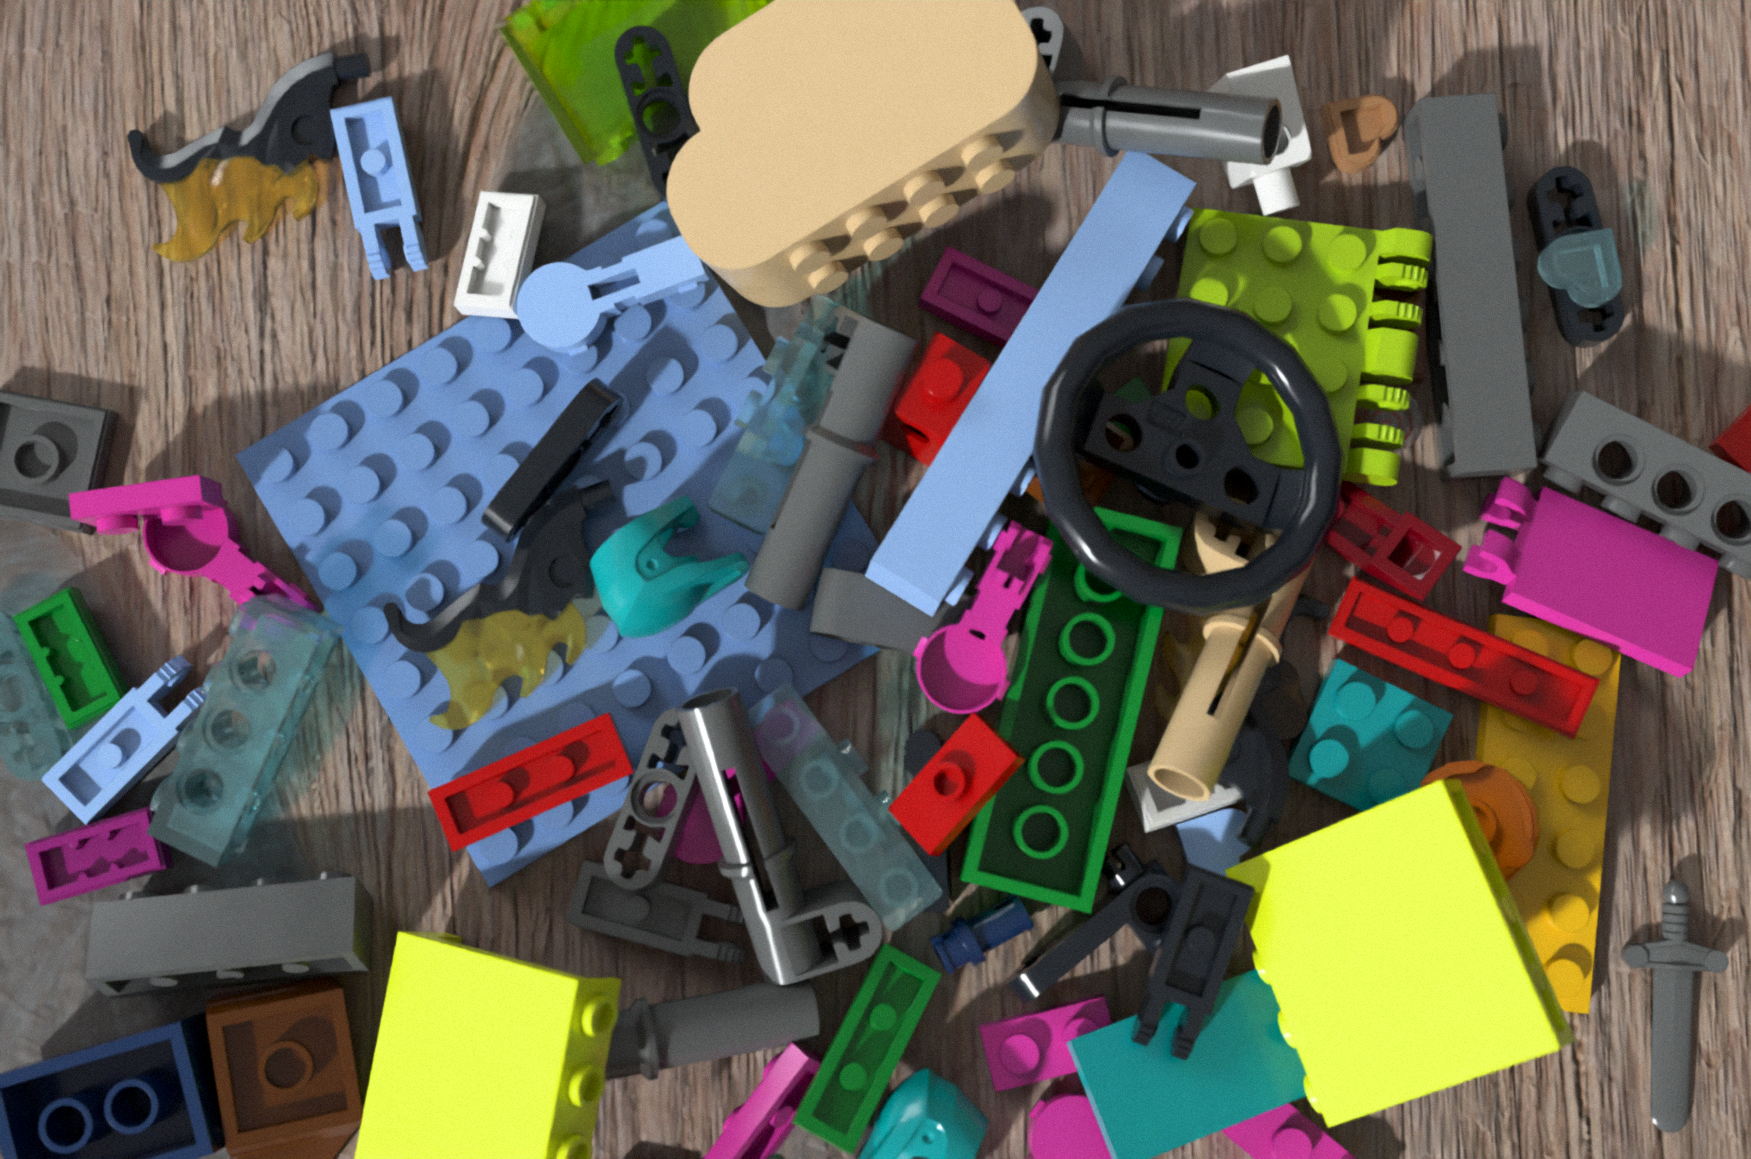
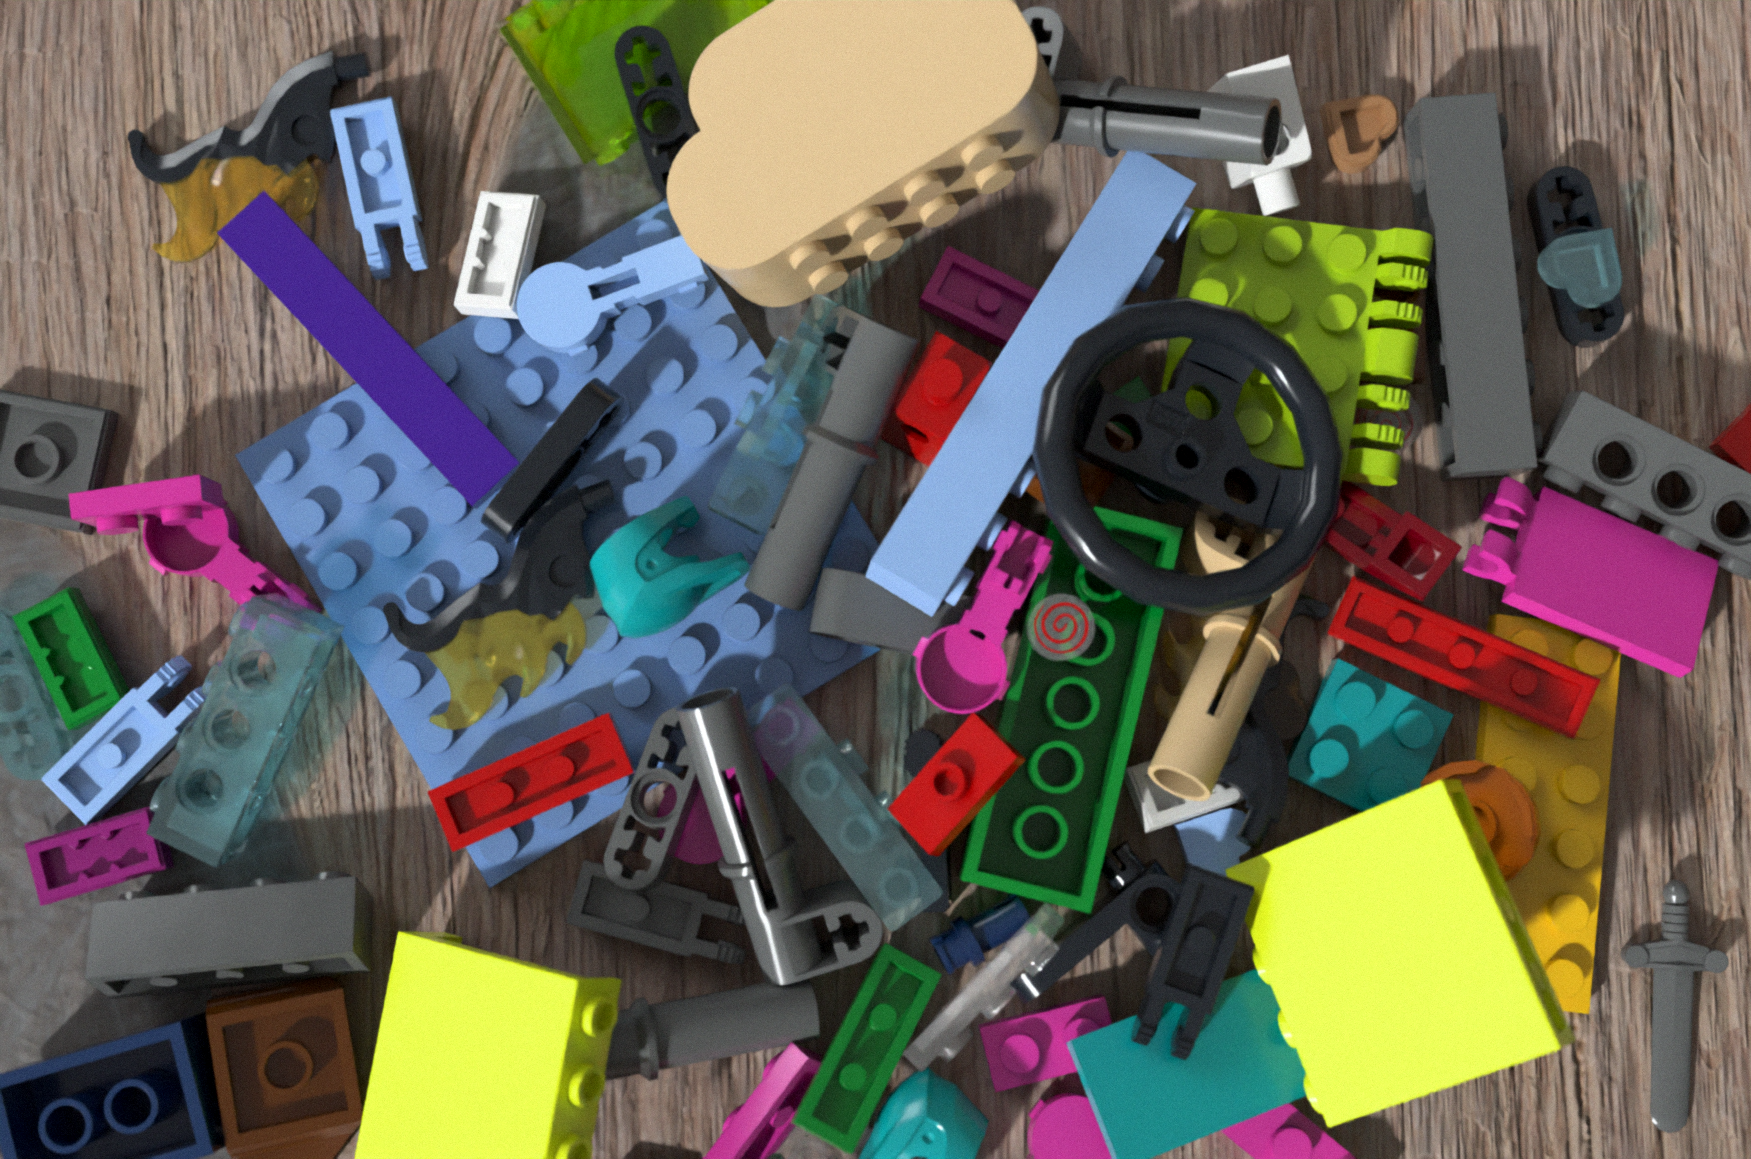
none -> dark purple tile [217,191,521,509]
none -> clear plate [902,902,1065,1072]
none -> clear tile [1026,594,1095,661]

